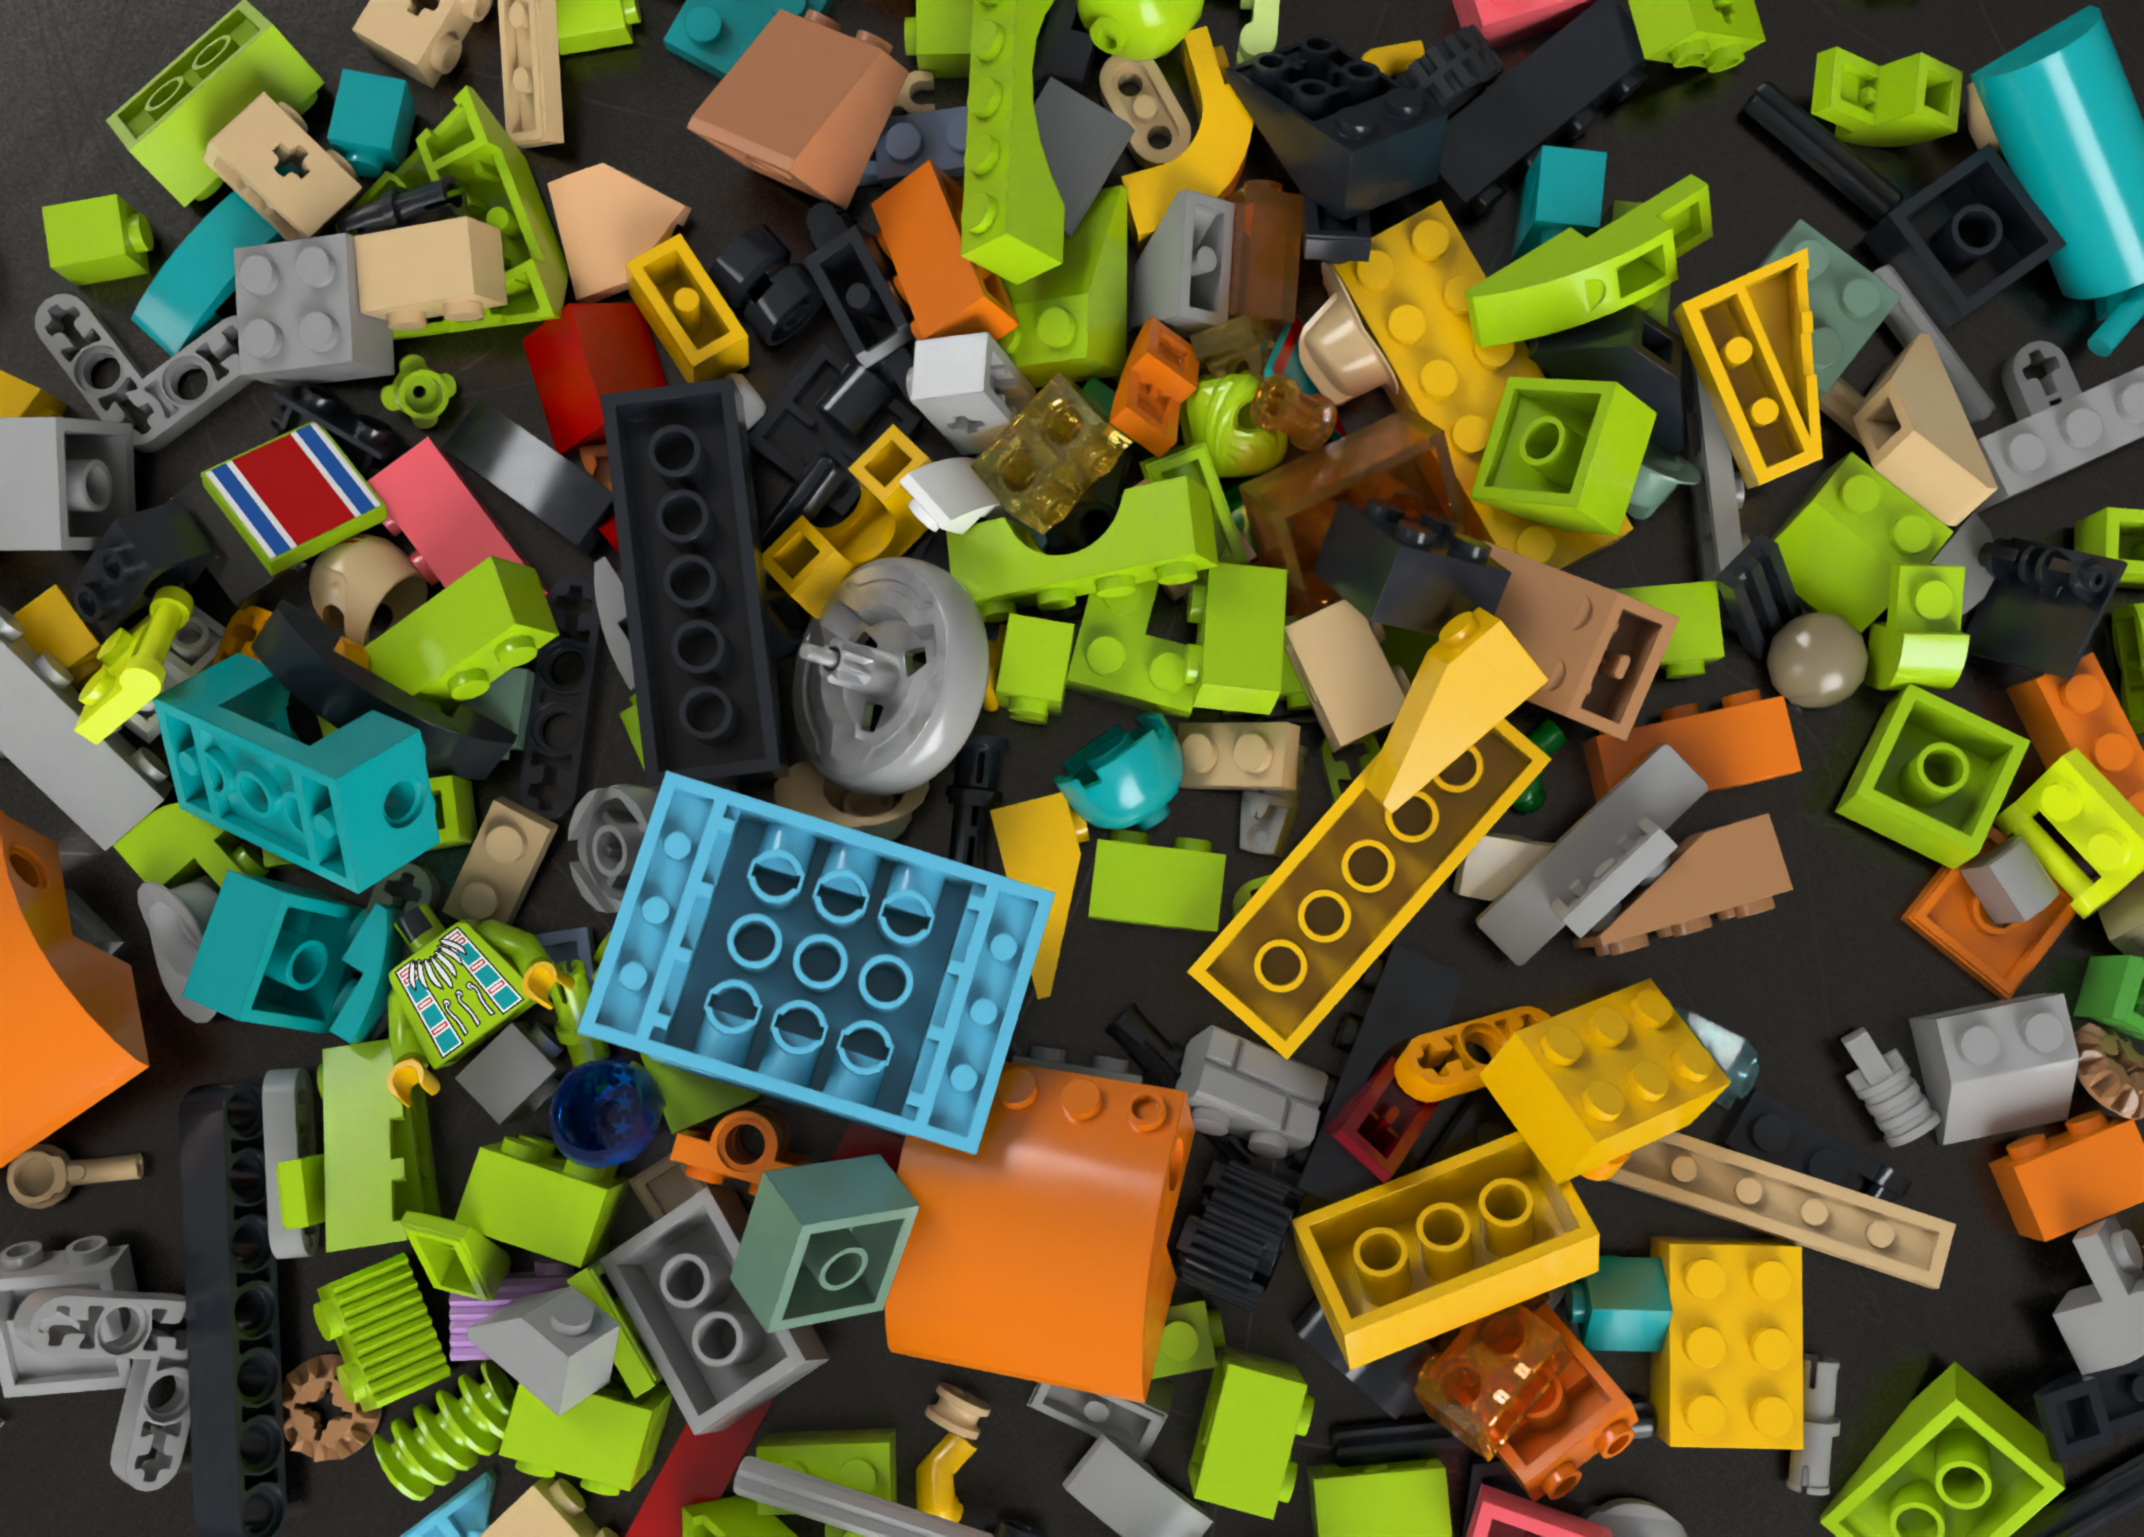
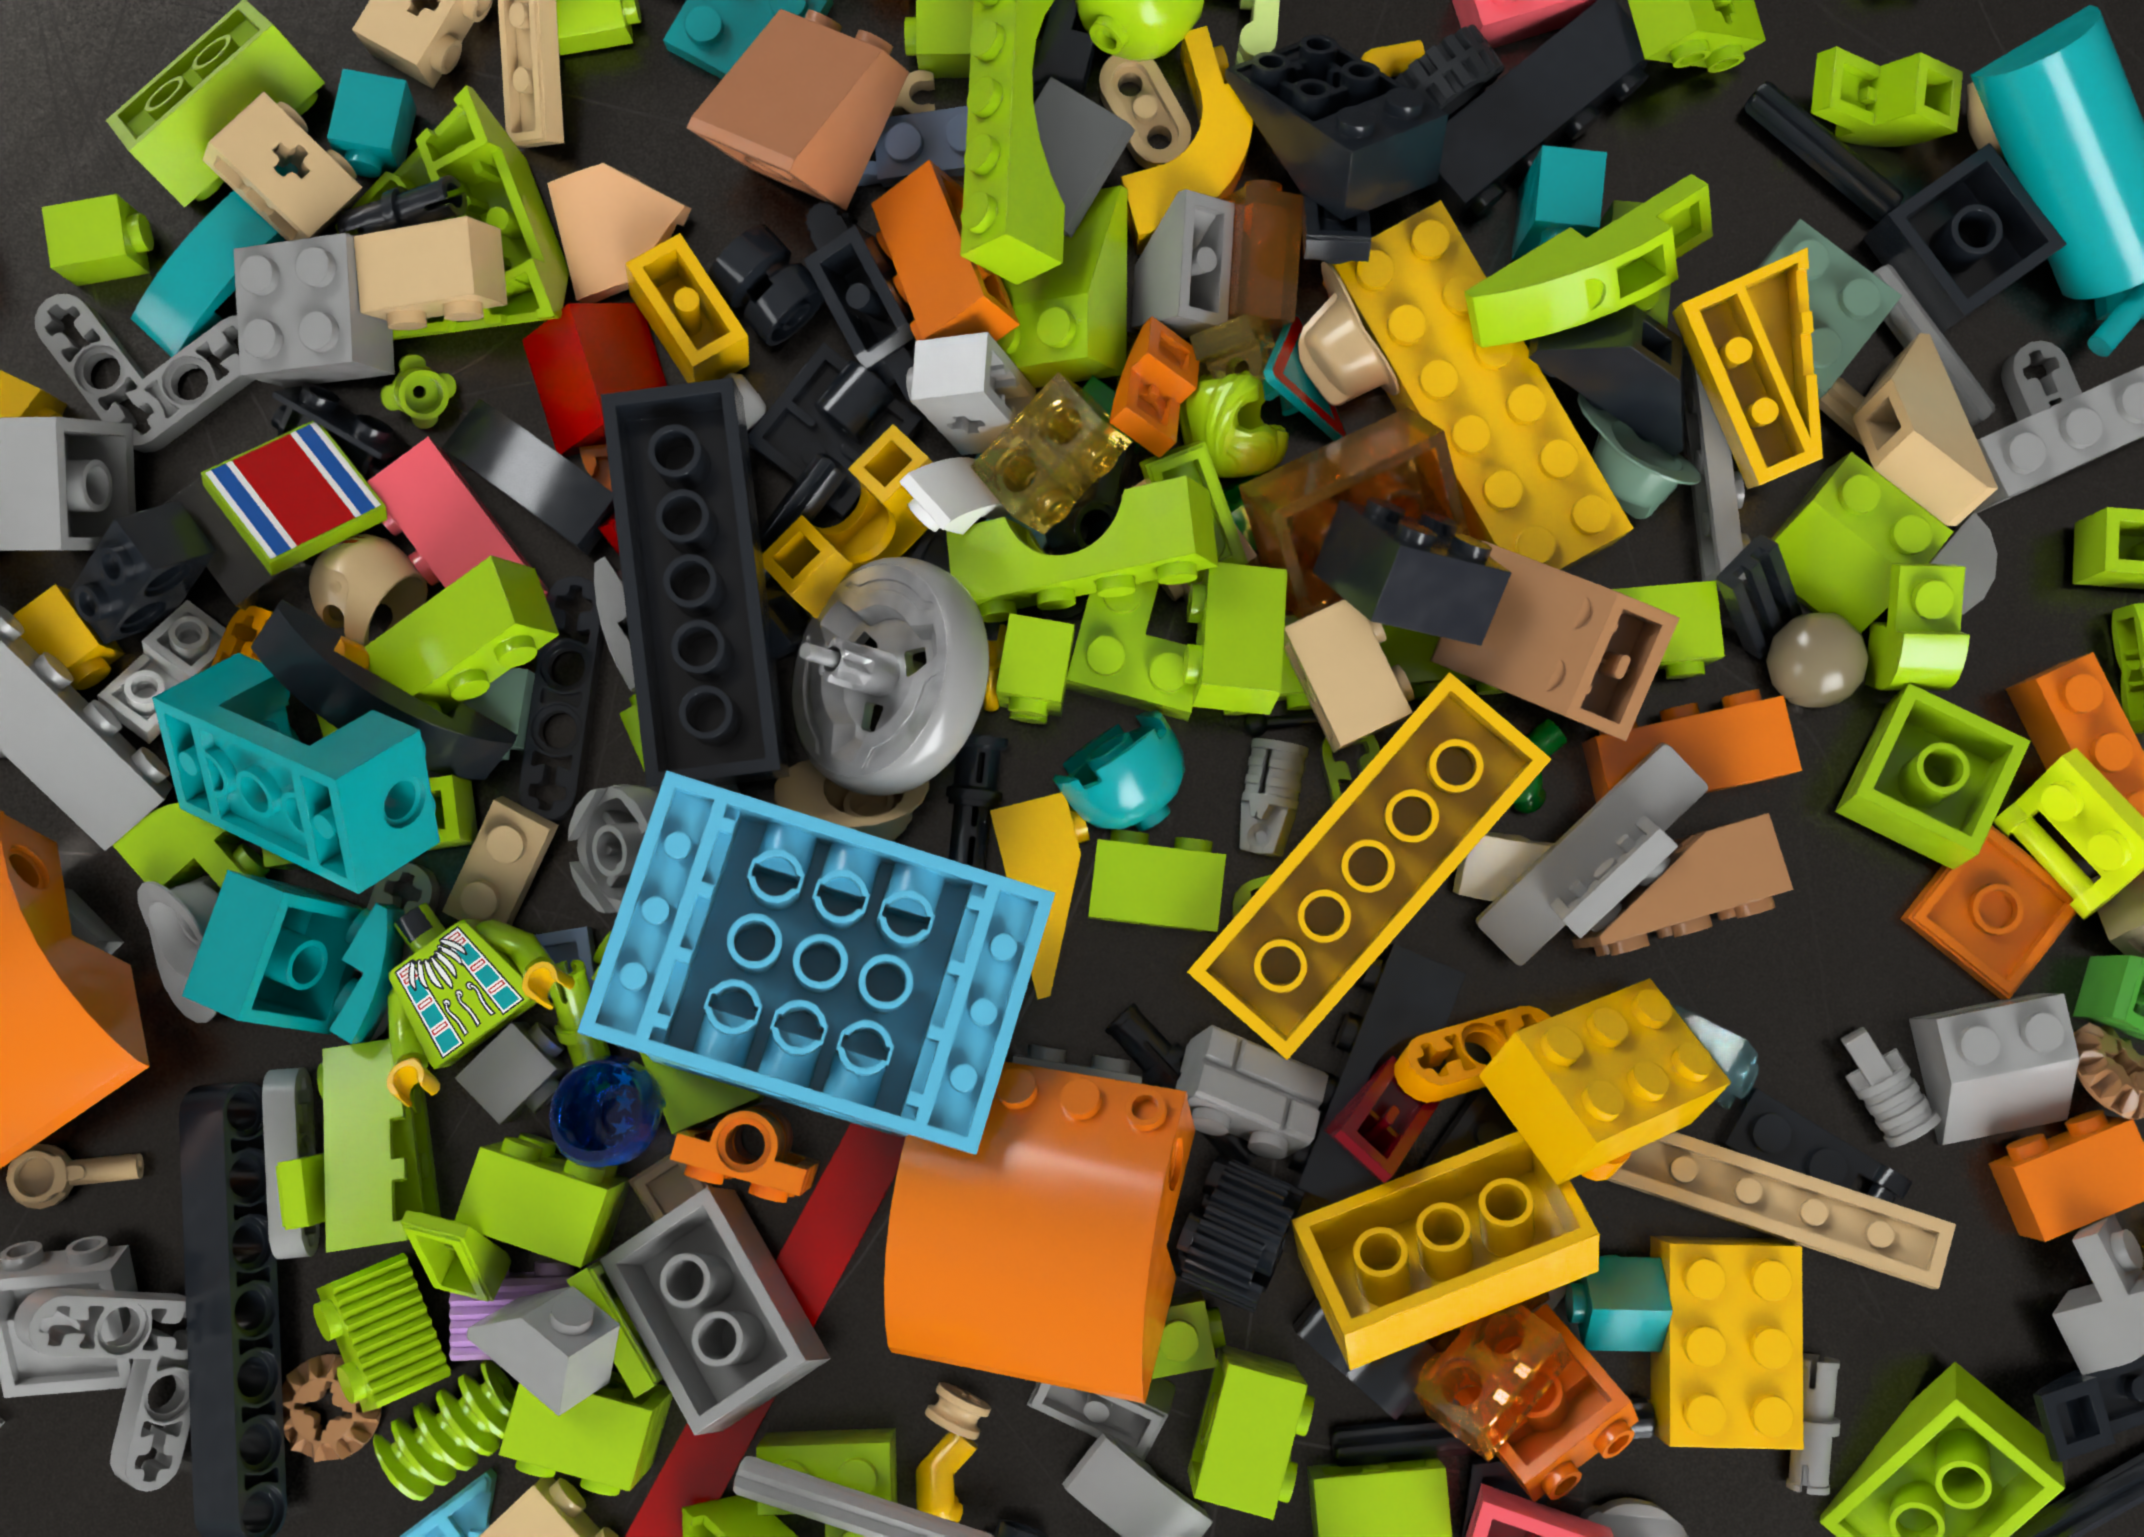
neon yellow plate [74,586,194,745] -> none
sand green brick [730,1154,920,1333] -> none
tan plate [1177,722,1301,790] -> none
clear orange bush [1250,374,1337,451] -> none
yellow slope [1365,607,1548,814] -> none
lime slope [1470,377,1657,536] -> none
light grey brick [1959,835,2059,924] -> none
black hinge [1965,537,2128,680] -> none

